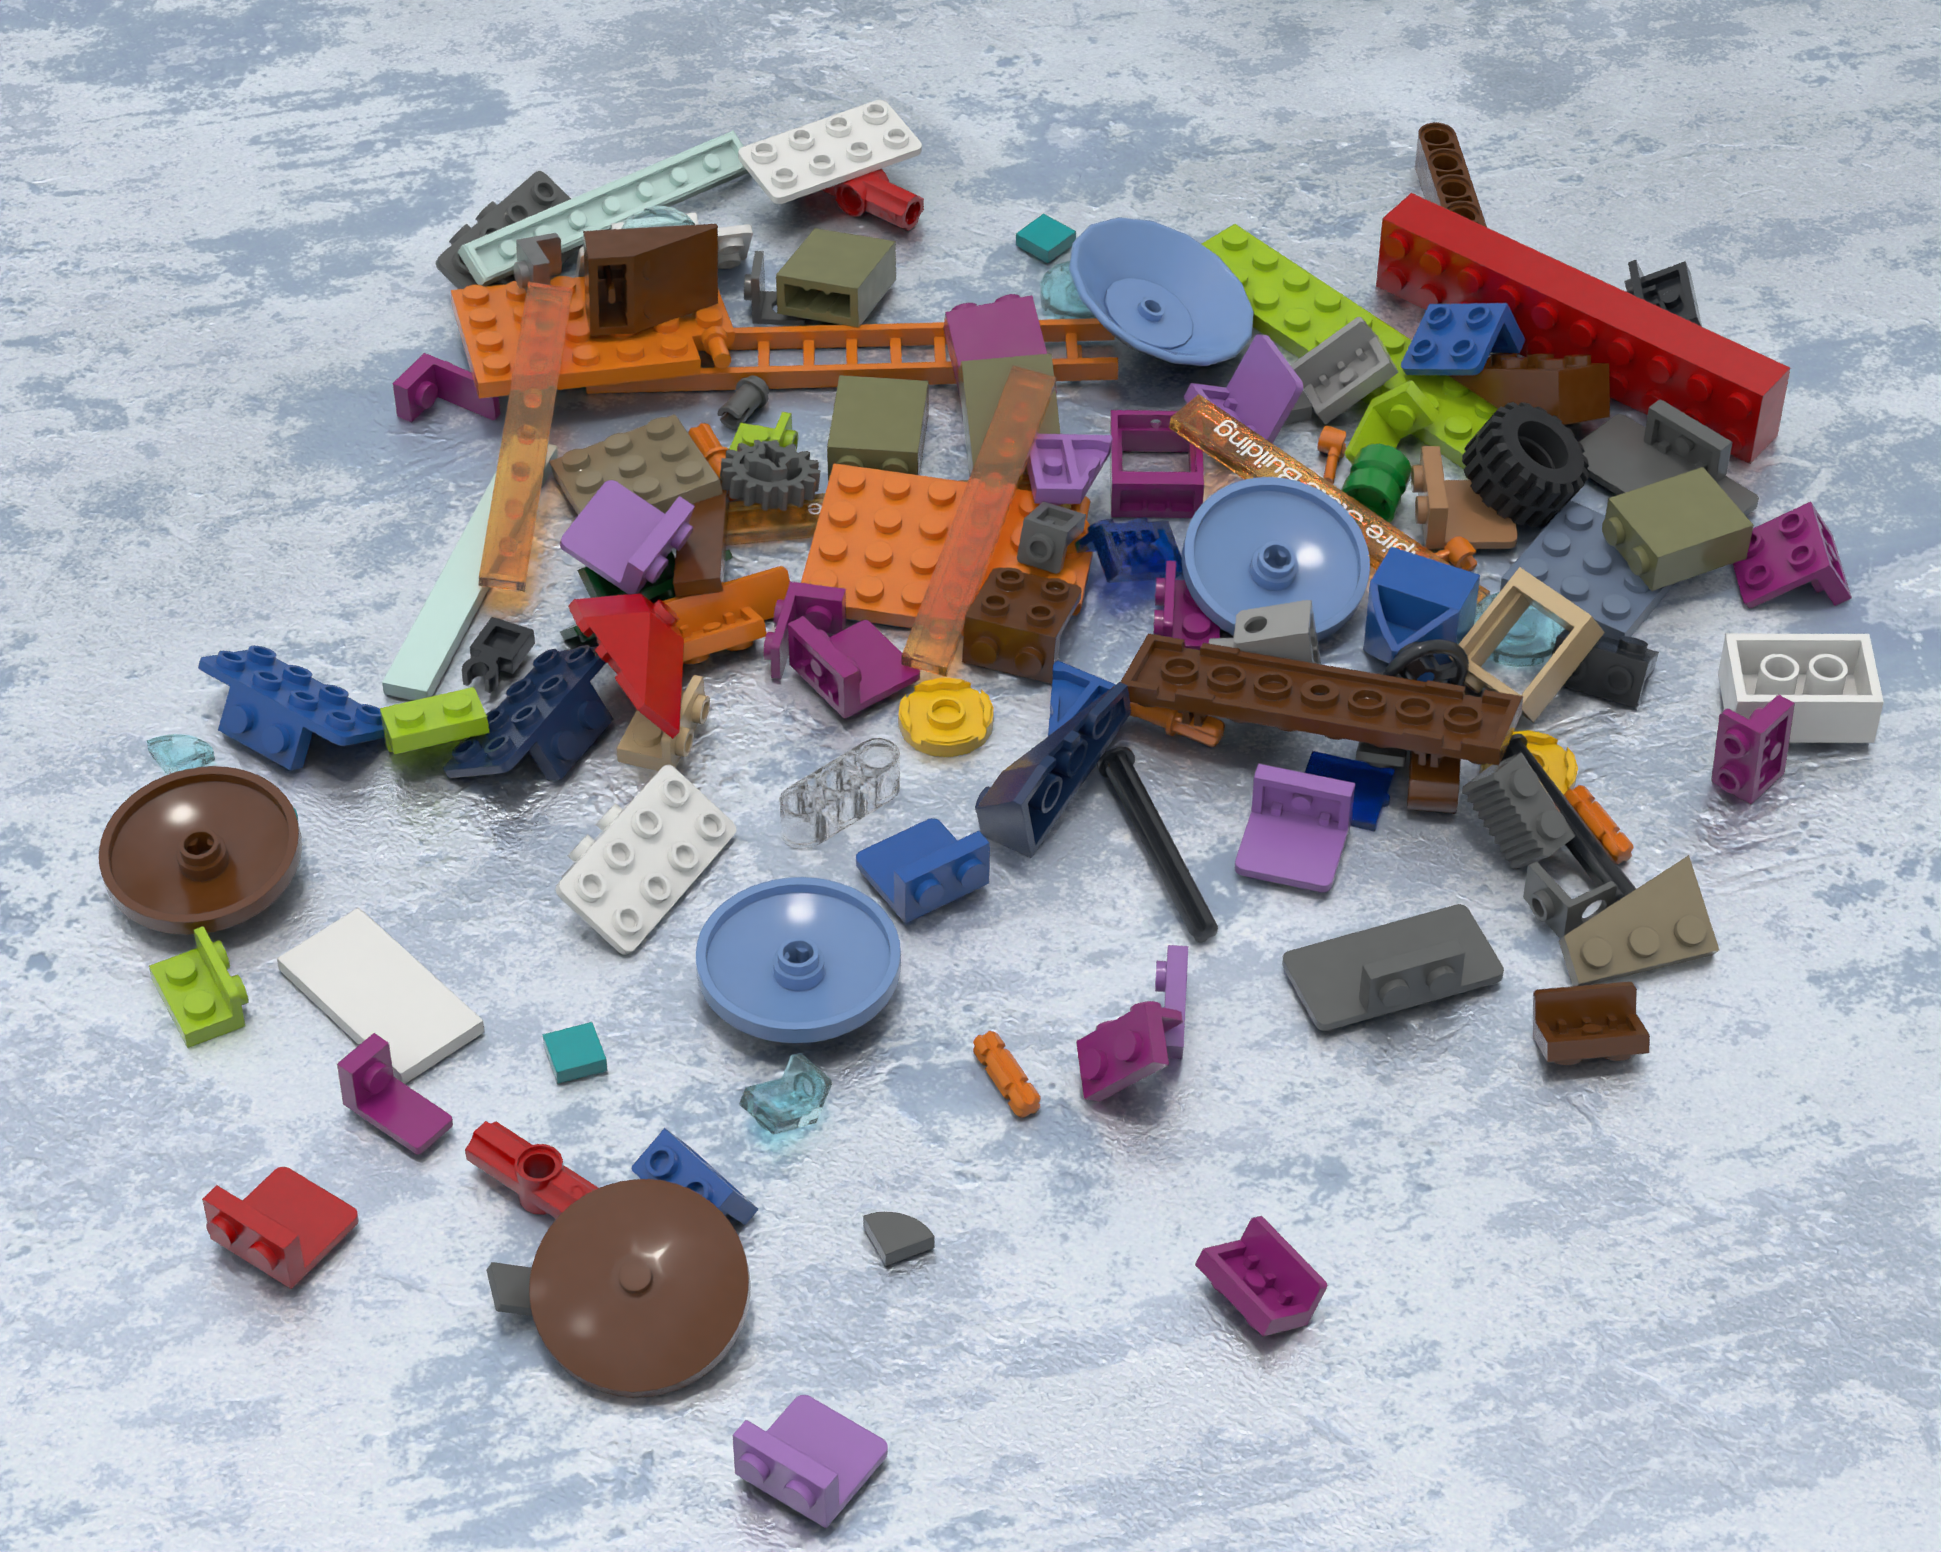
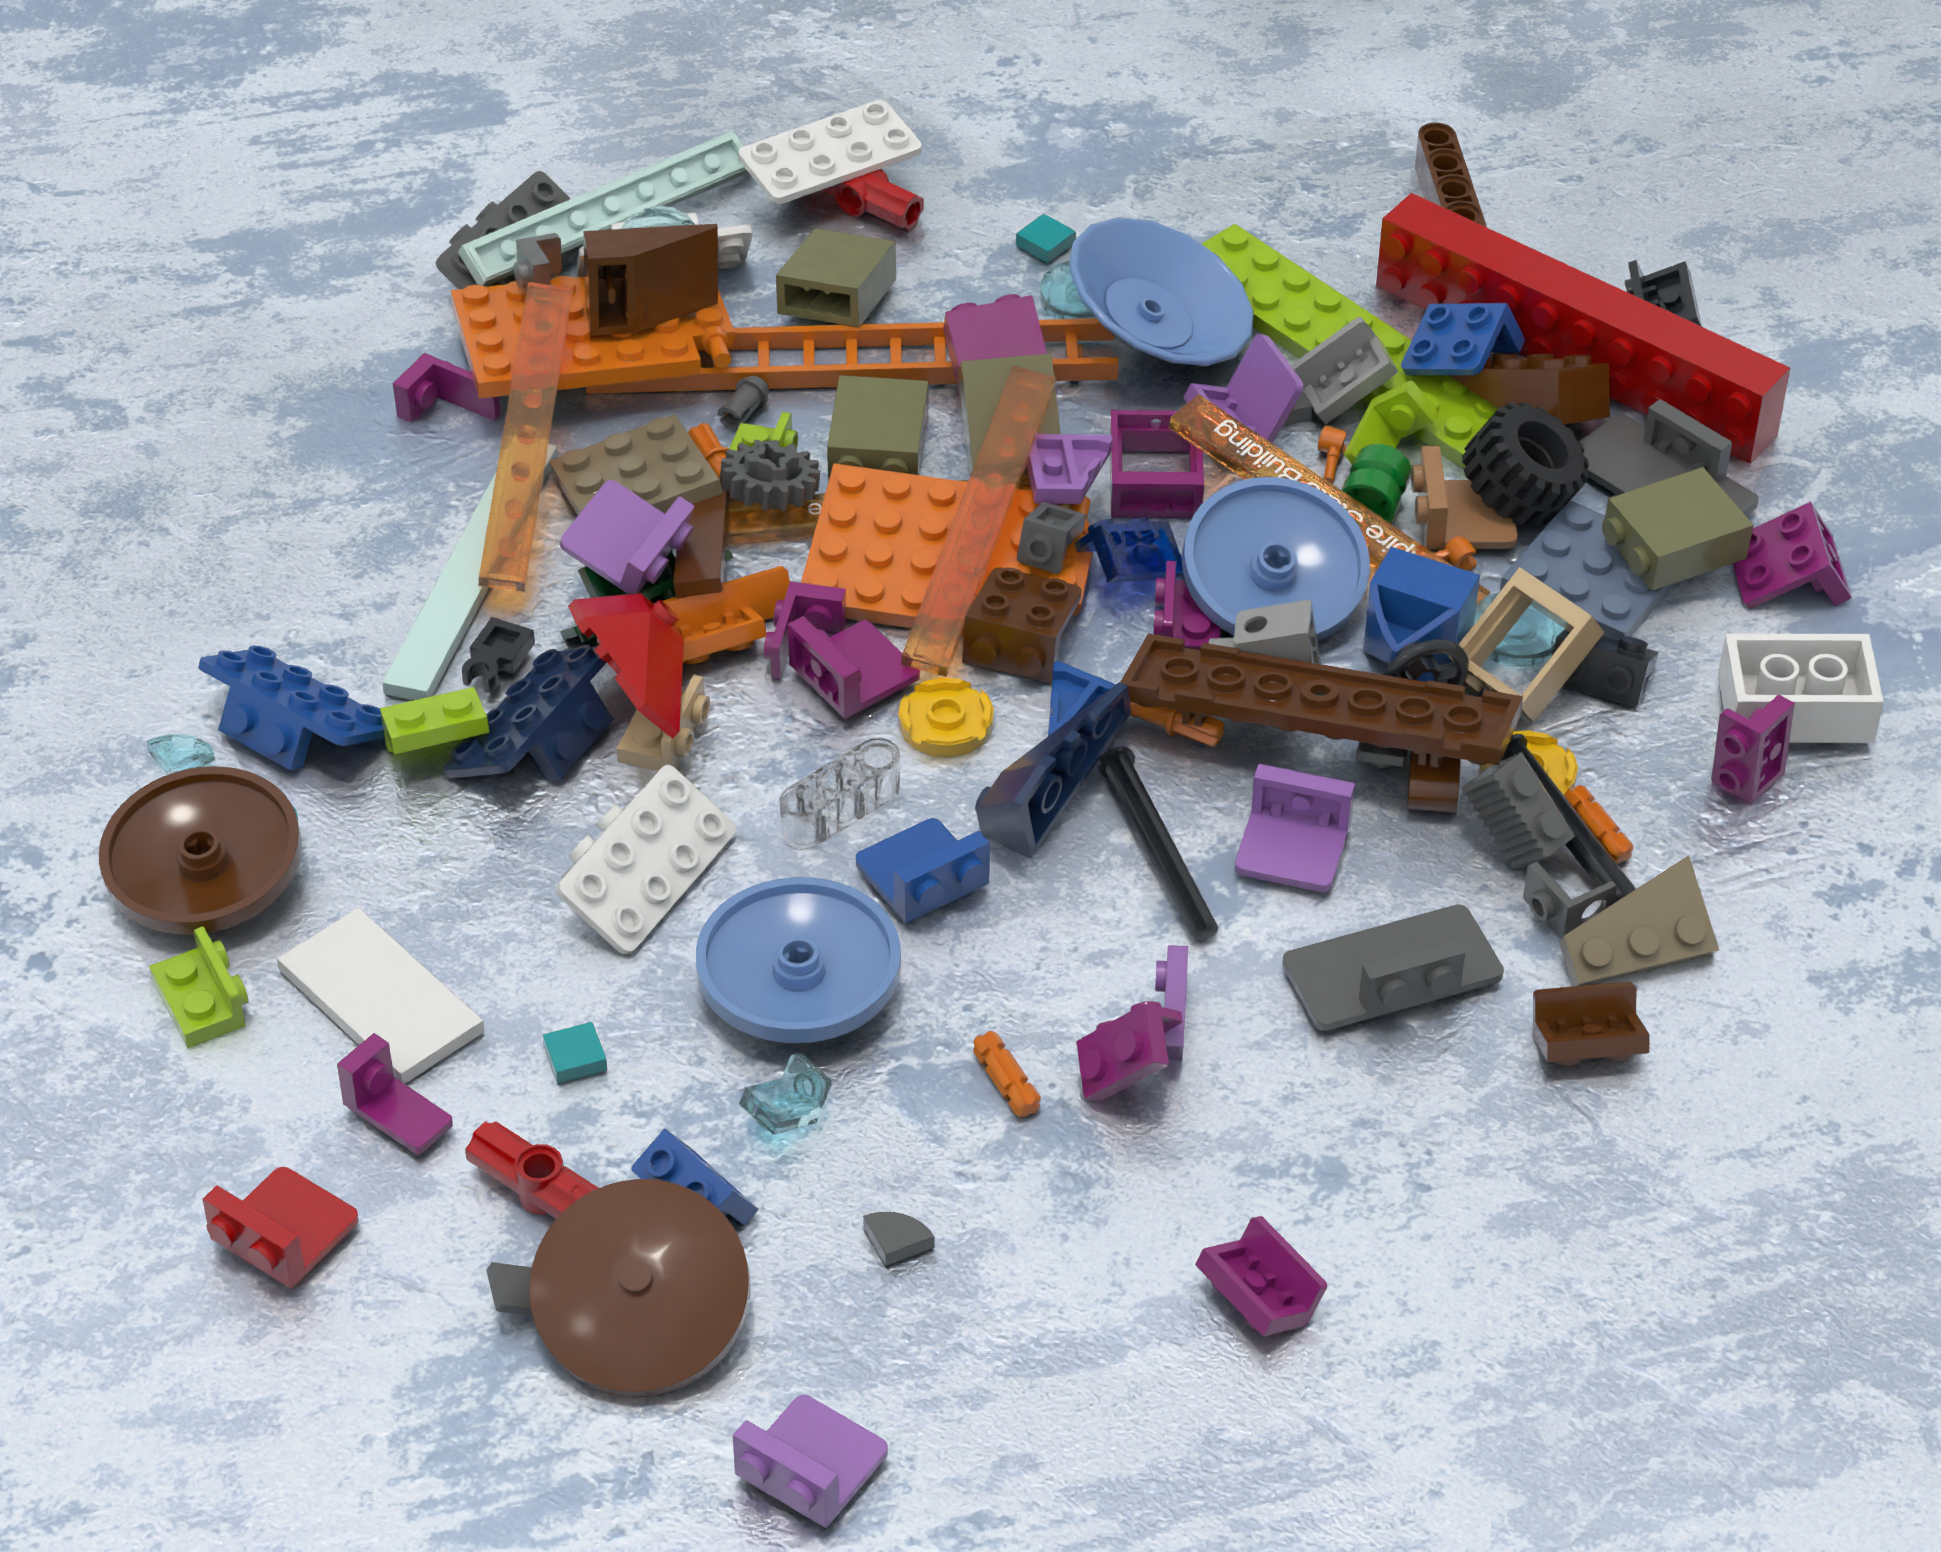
dark grey bracket [744,251,806,326] -> none
clear blue piece [1304,751,1395,832] -> none

